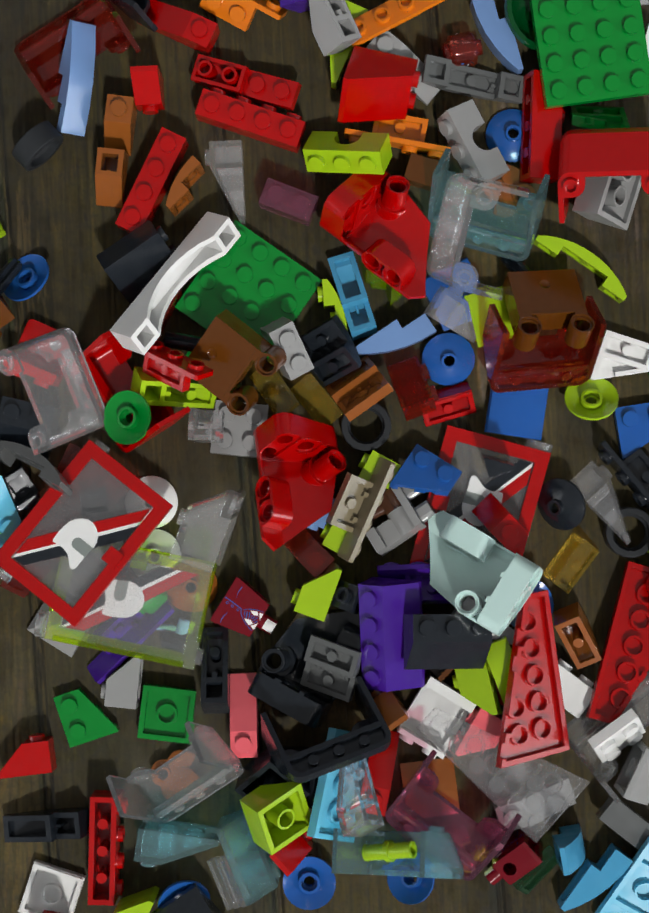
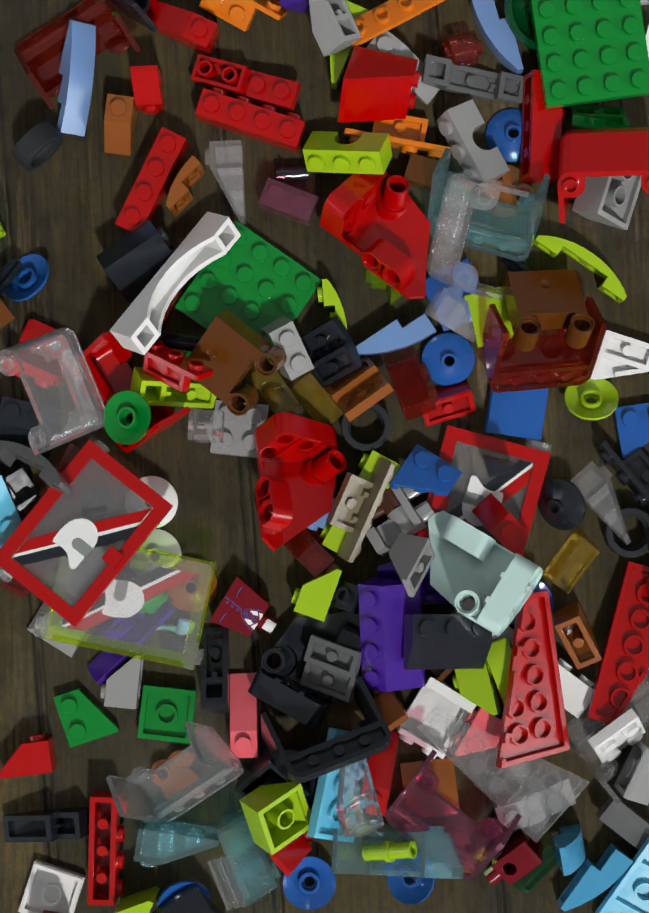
dark orange slope [95,147,129,208] -> none
clear windscreen [169,488,246,573] -> none
dark azure slope [327,251,378,341] -> none
none -> black pin [275,164,309,186]
none -> light grey slope [389,533,435,597]

